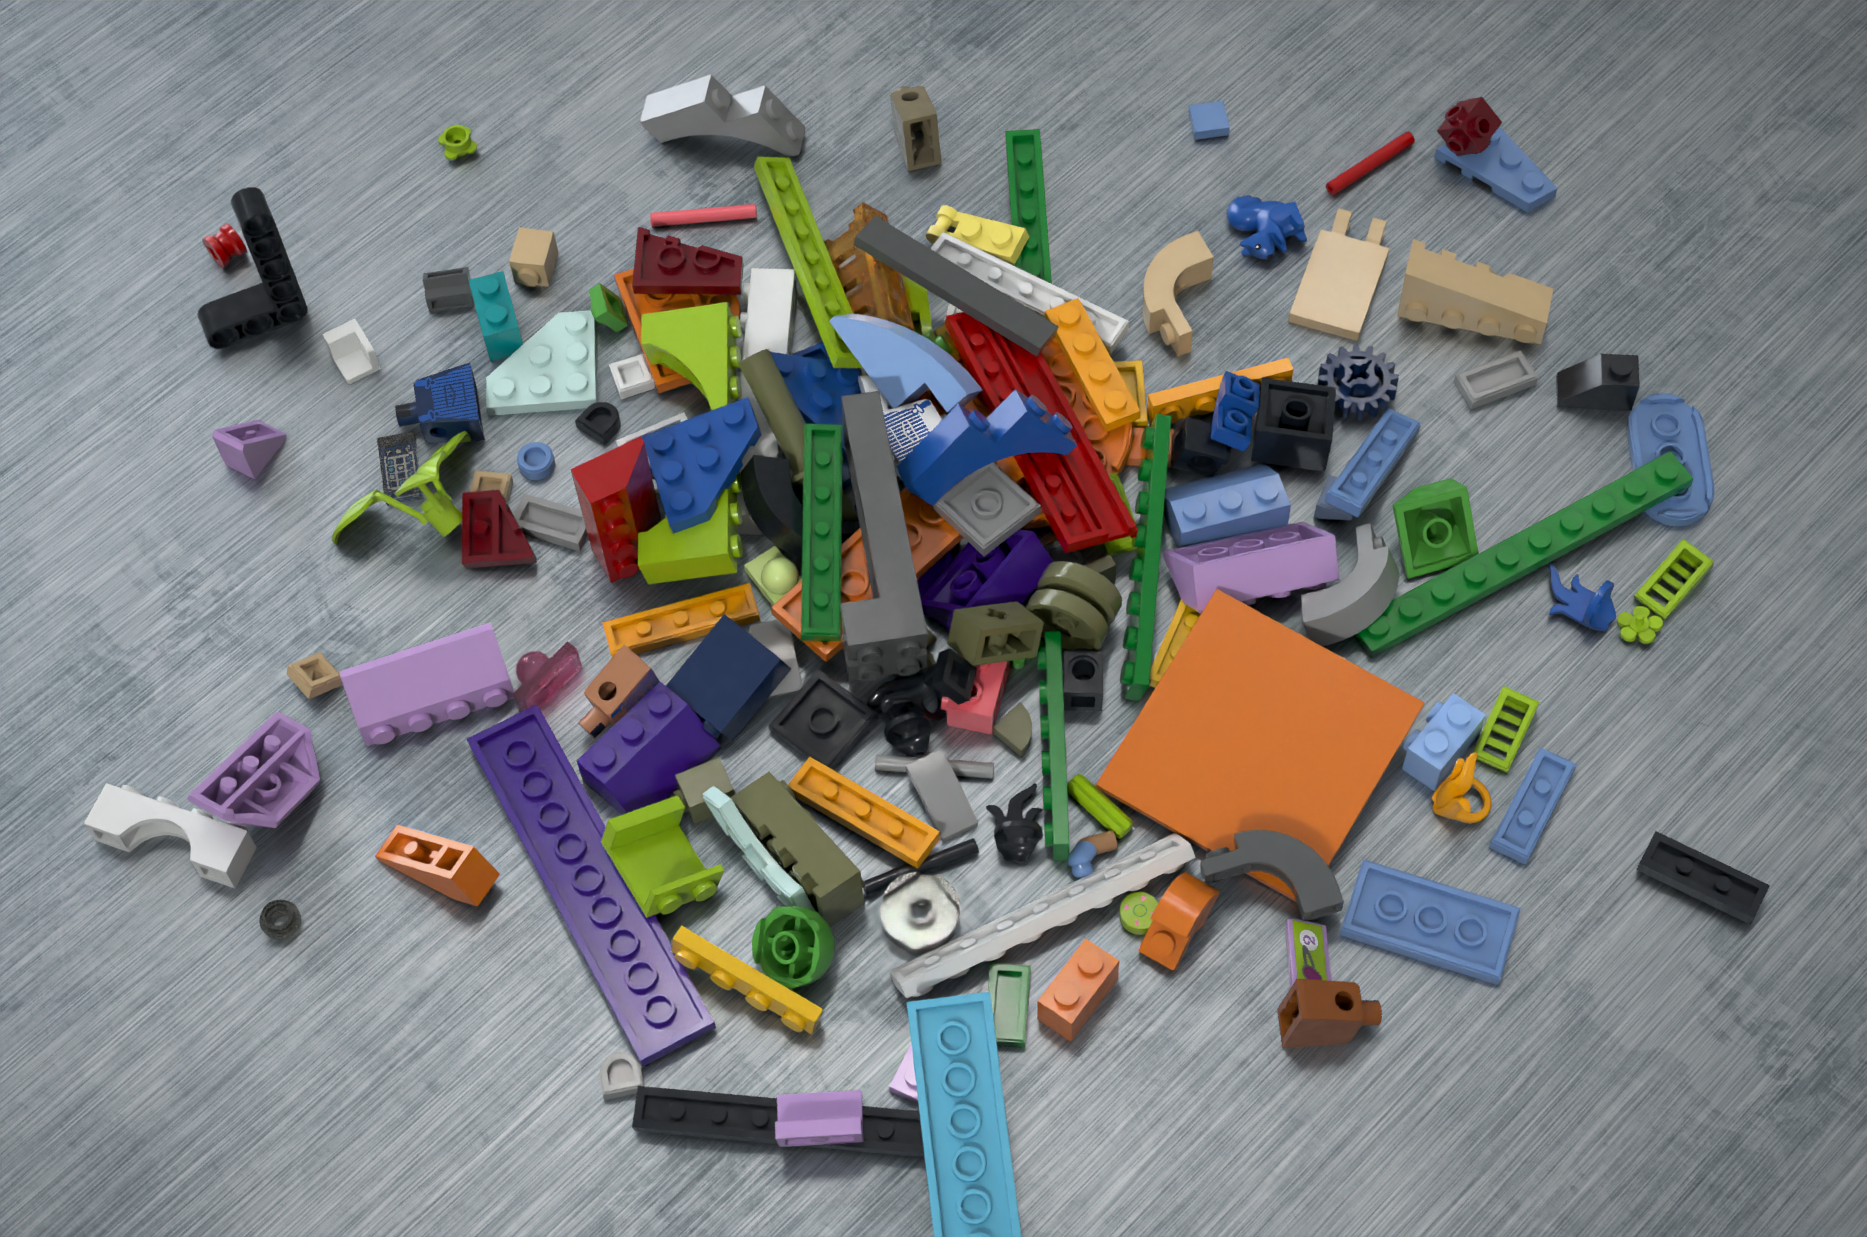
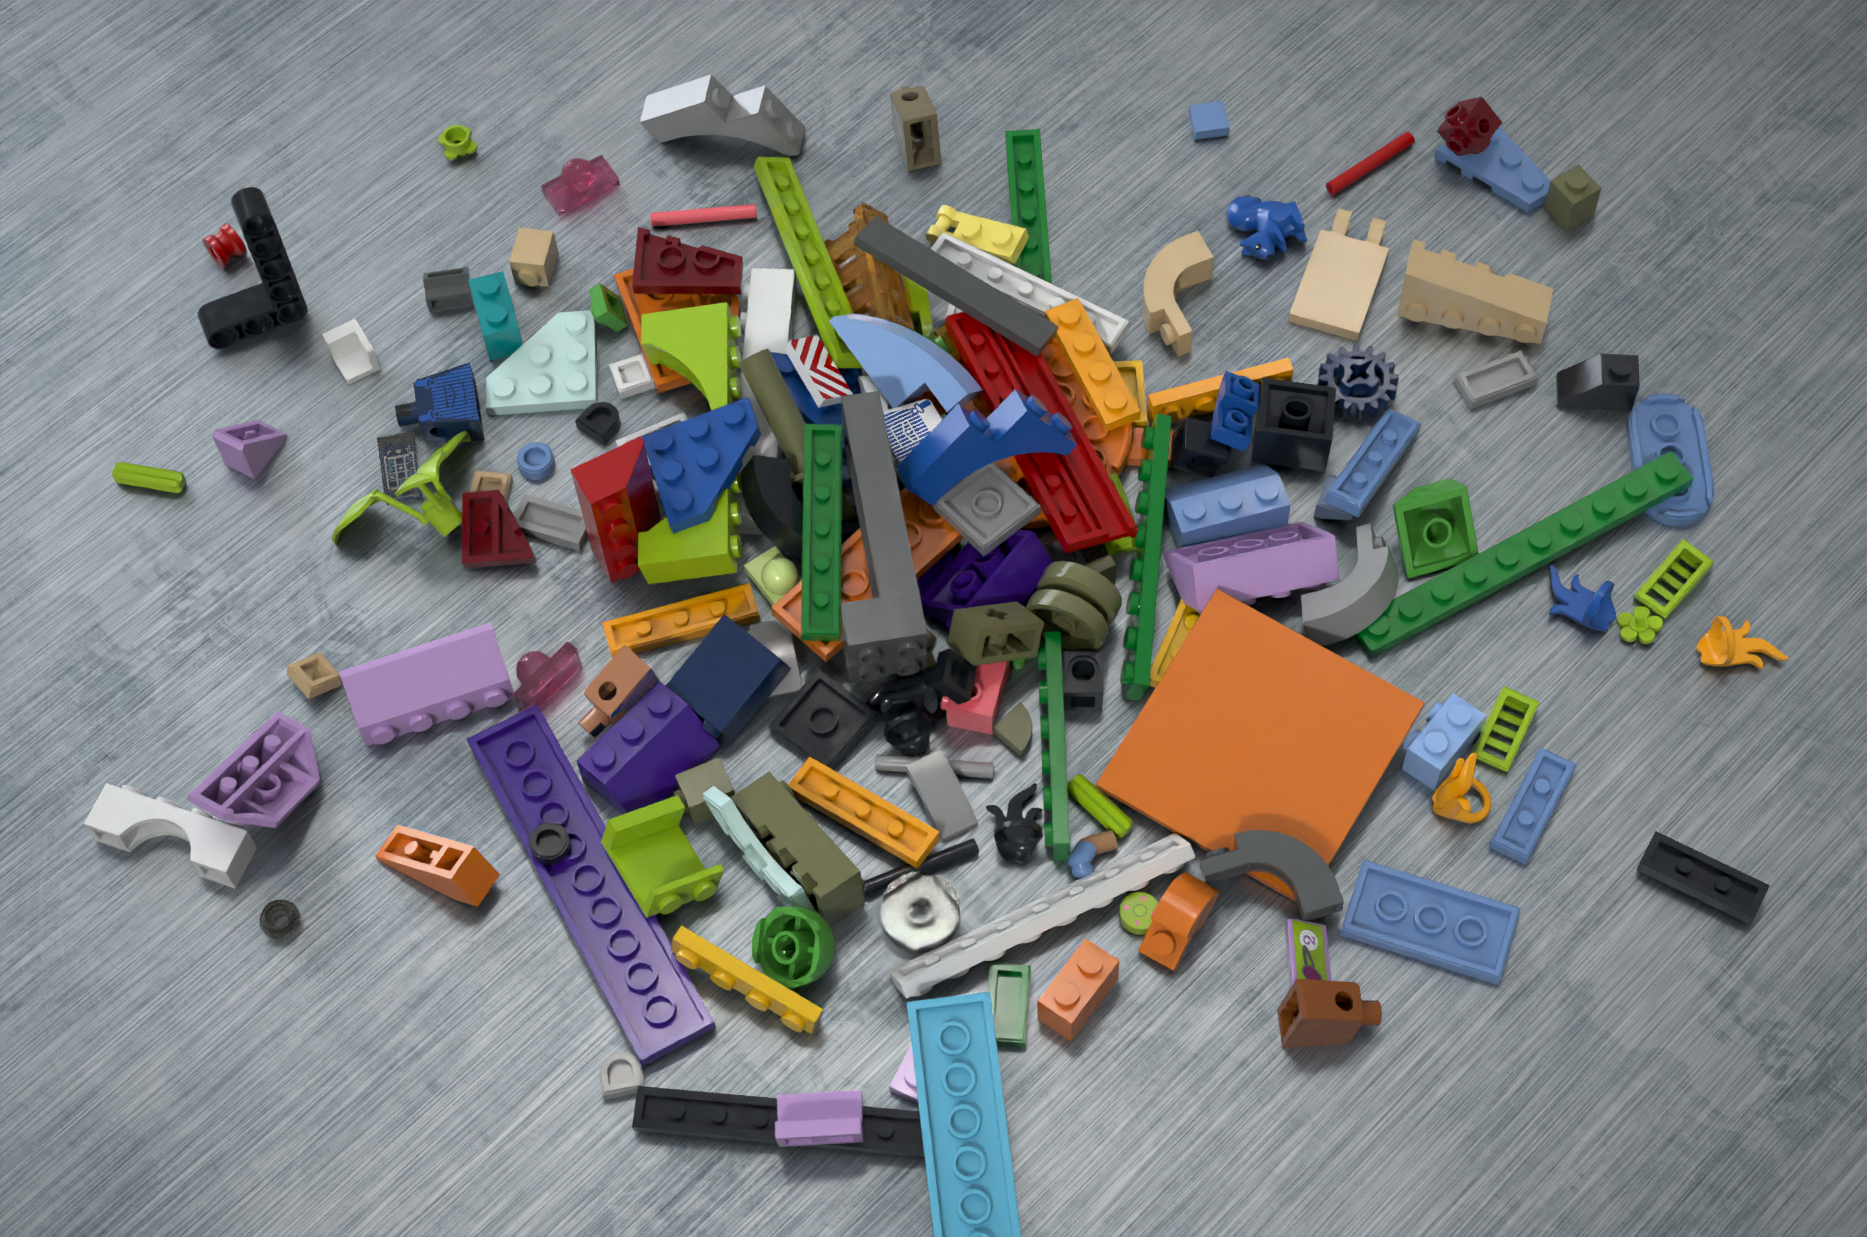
none -> lime axle [112,461,186,493]
none -> black tile [529,823,571,865]
none -> clear pink tile [541,155,620,216]
none -> white tile [784,335,853,408]
none -> olive brick [1544,165,1602,231]
none -> light orange piece [1696,615,1789,669]

